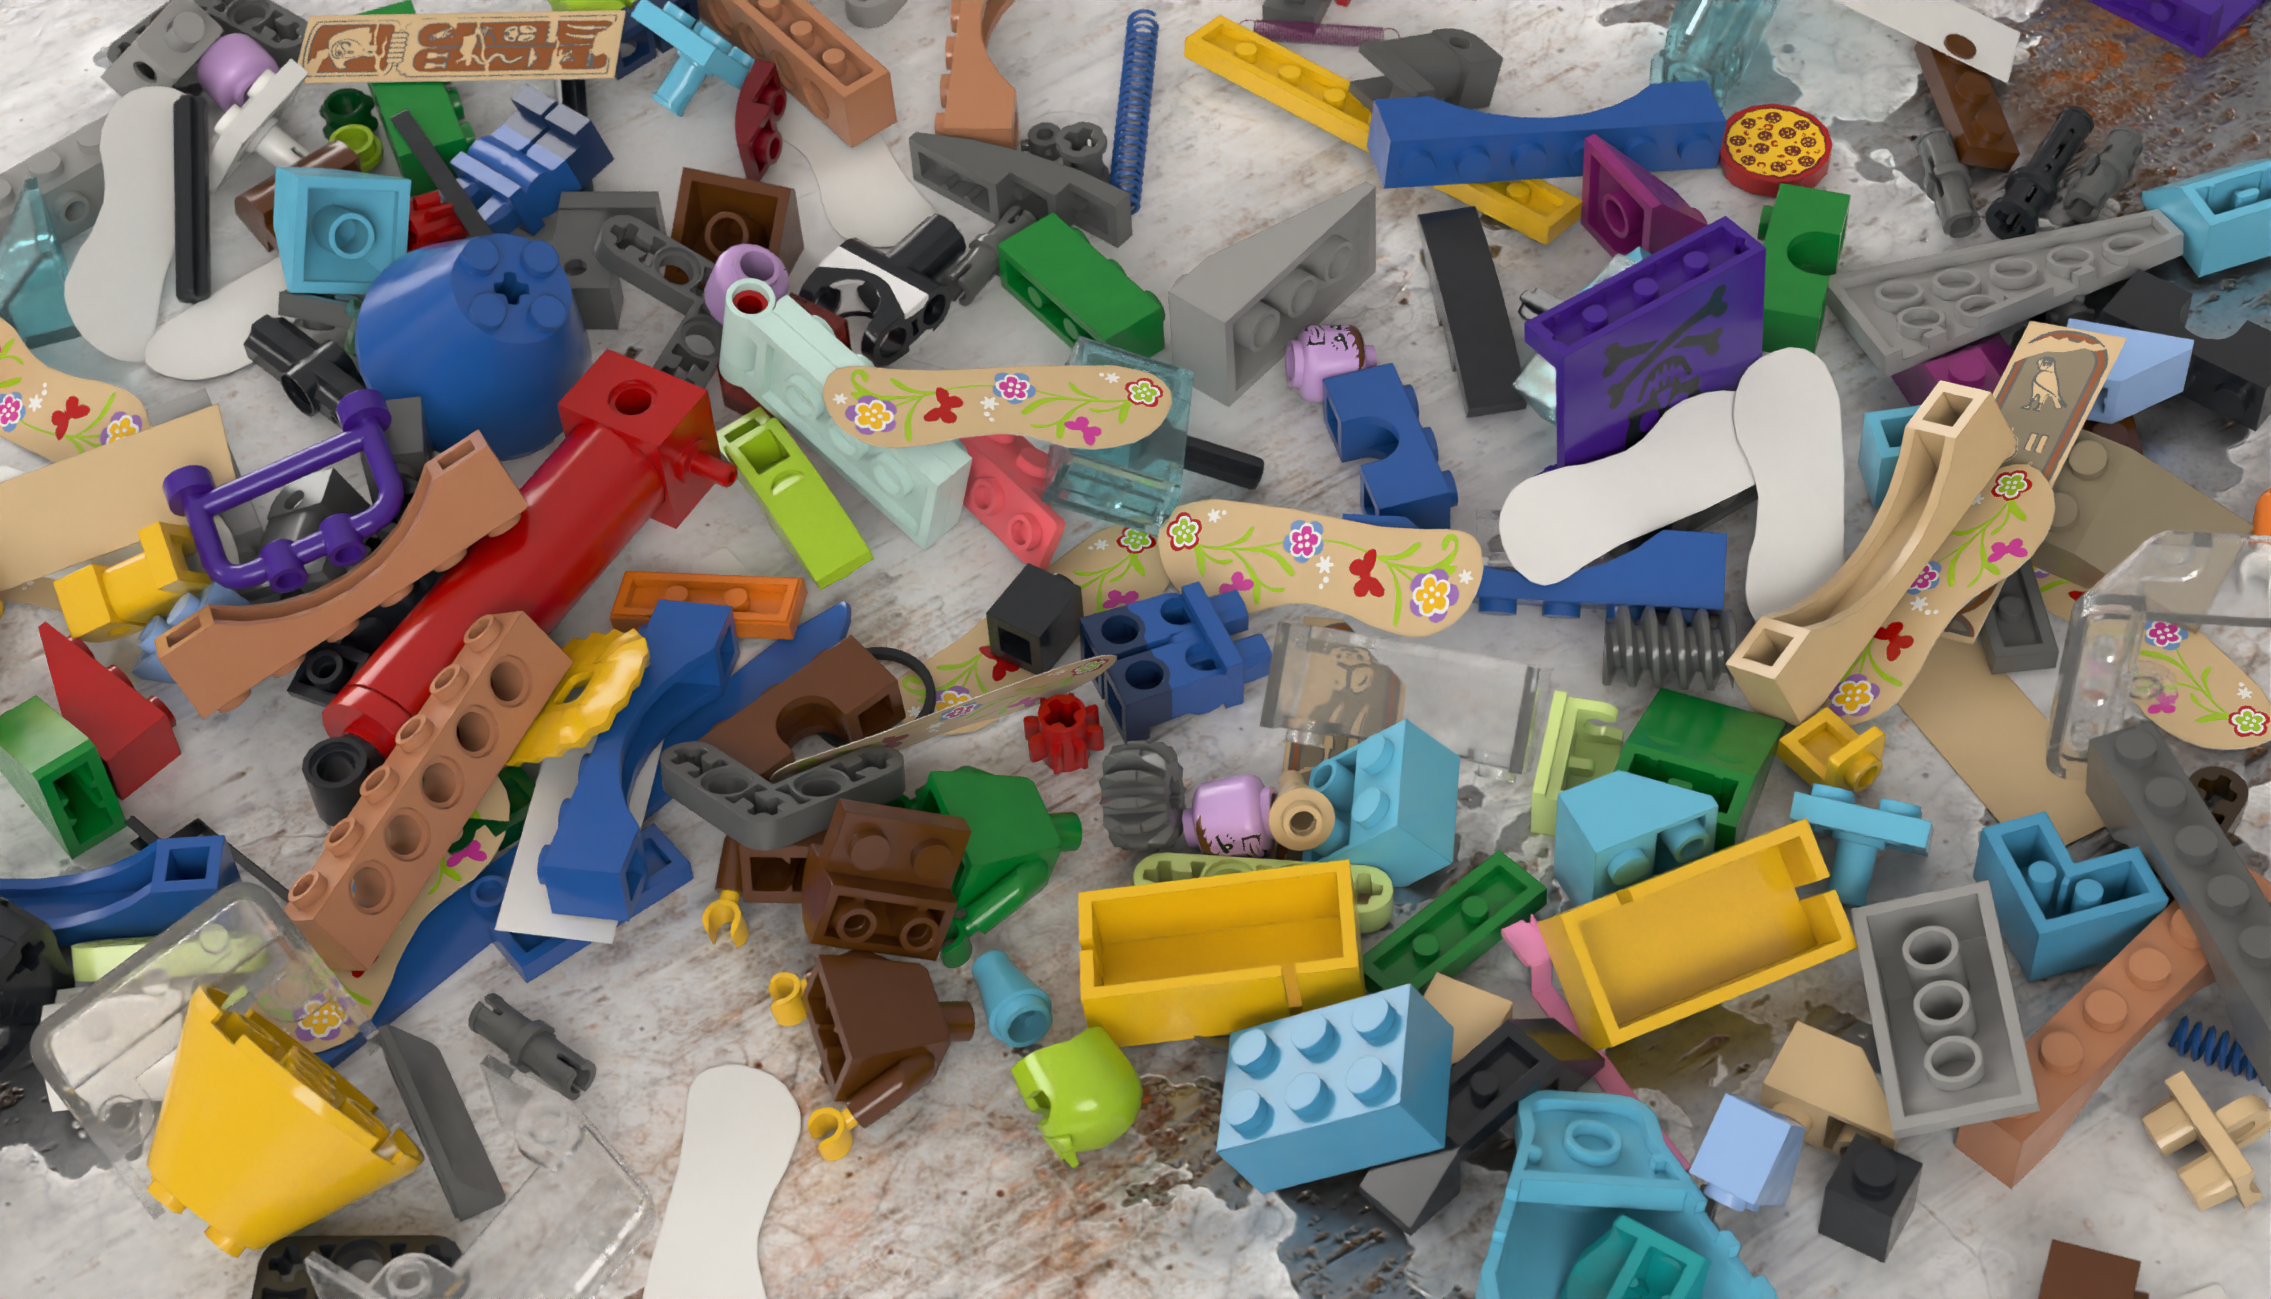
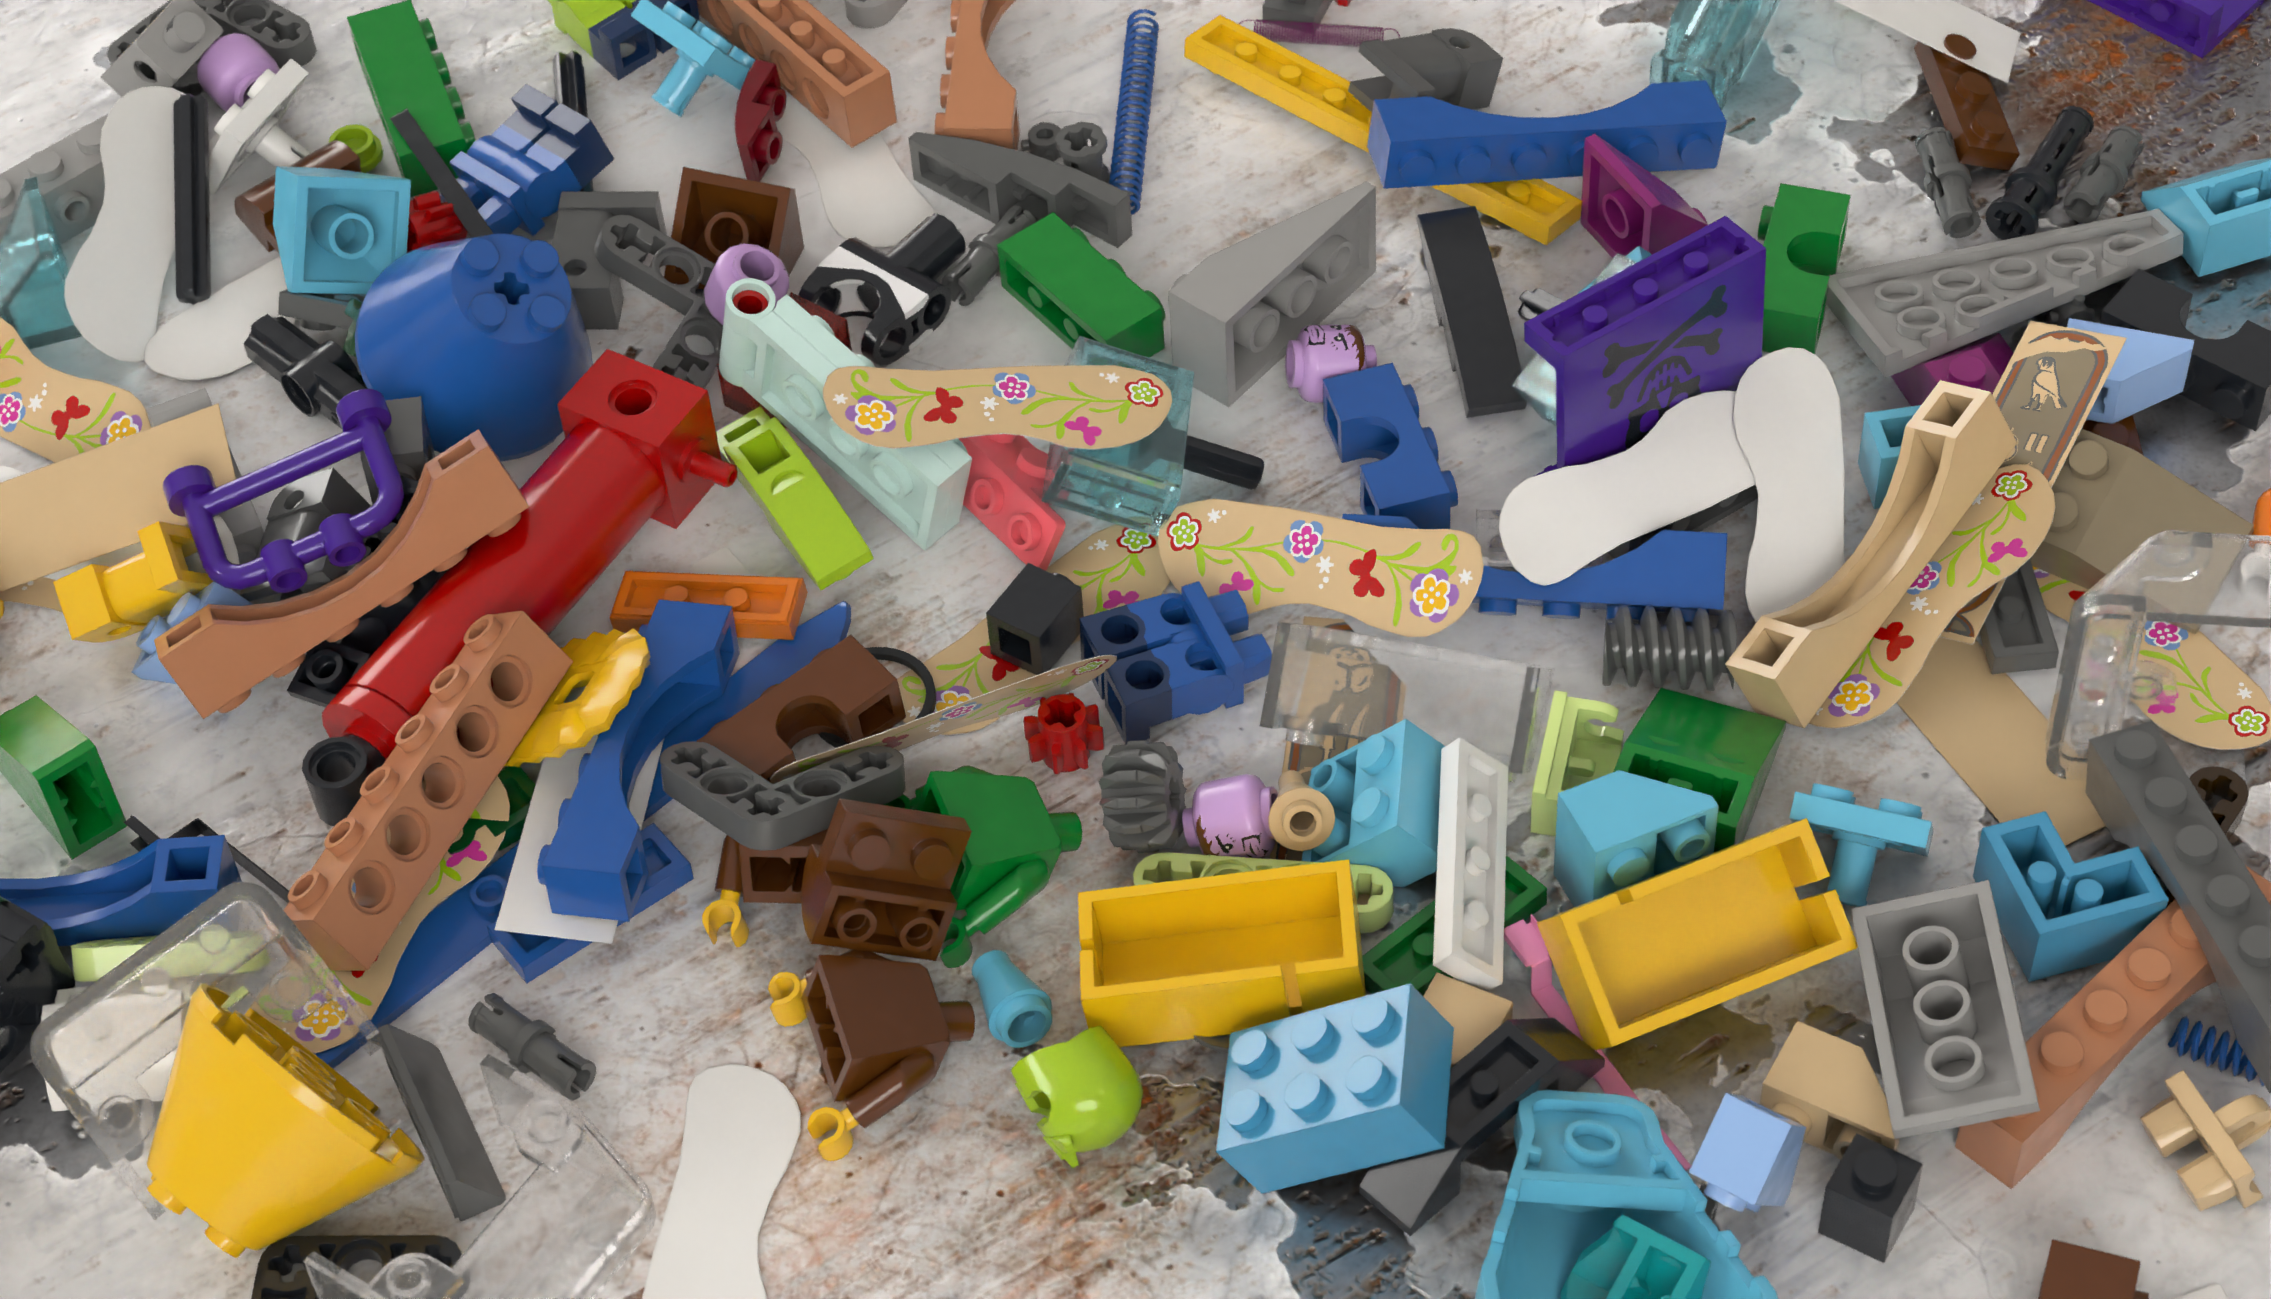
red slope [38,621,182,801] -> none
sticker [298,10,626,84] -> none
dark green plate [319,88,378,140] -> none
tile [1718,104,1833,198] -> none
yellow bracket [1777,707,1886,792] -> none
none -> white plate [1433,737,1508,992]

